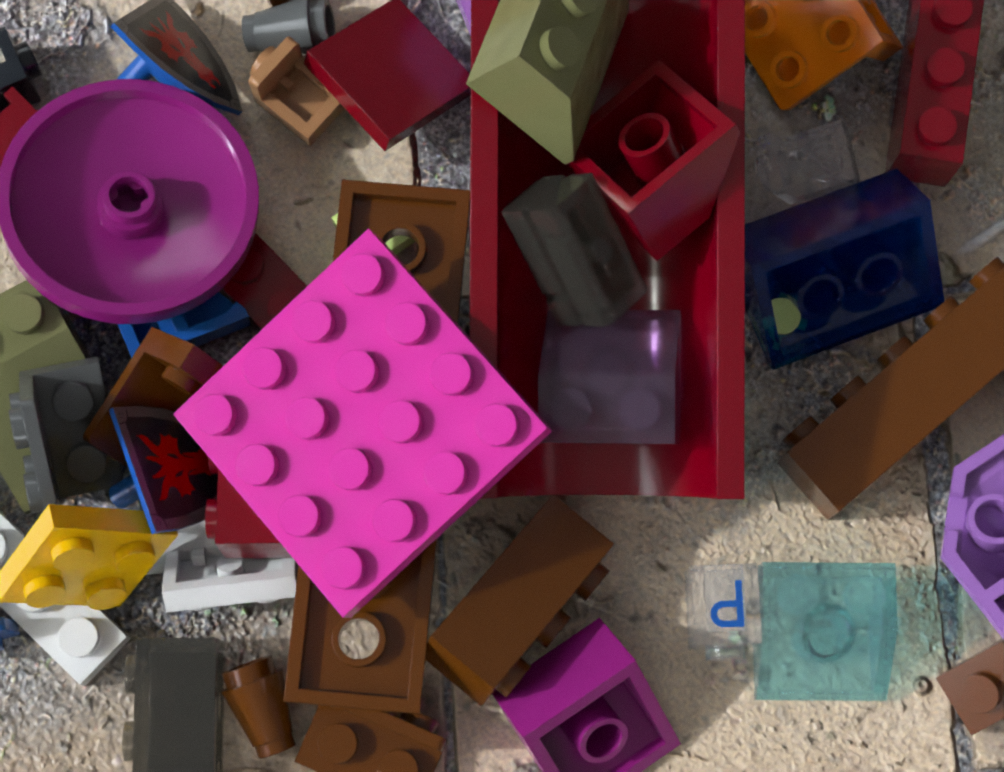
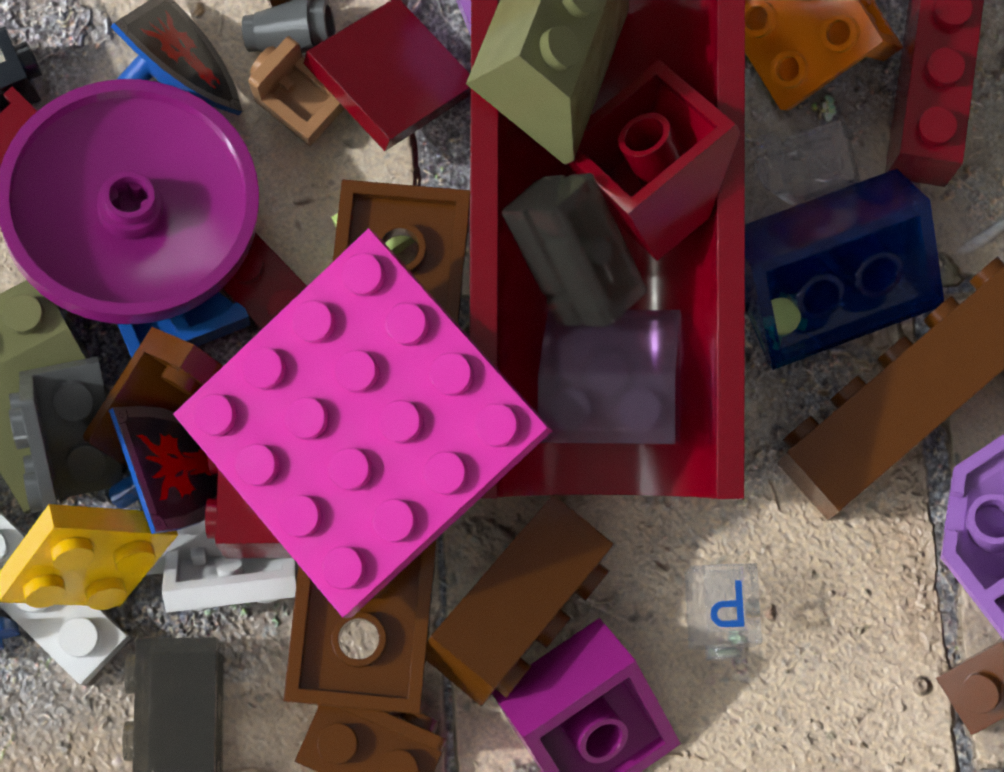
reddish brown cone [221,655,296,759] -> none
clear light blue slope [752,562,898,701] -> none

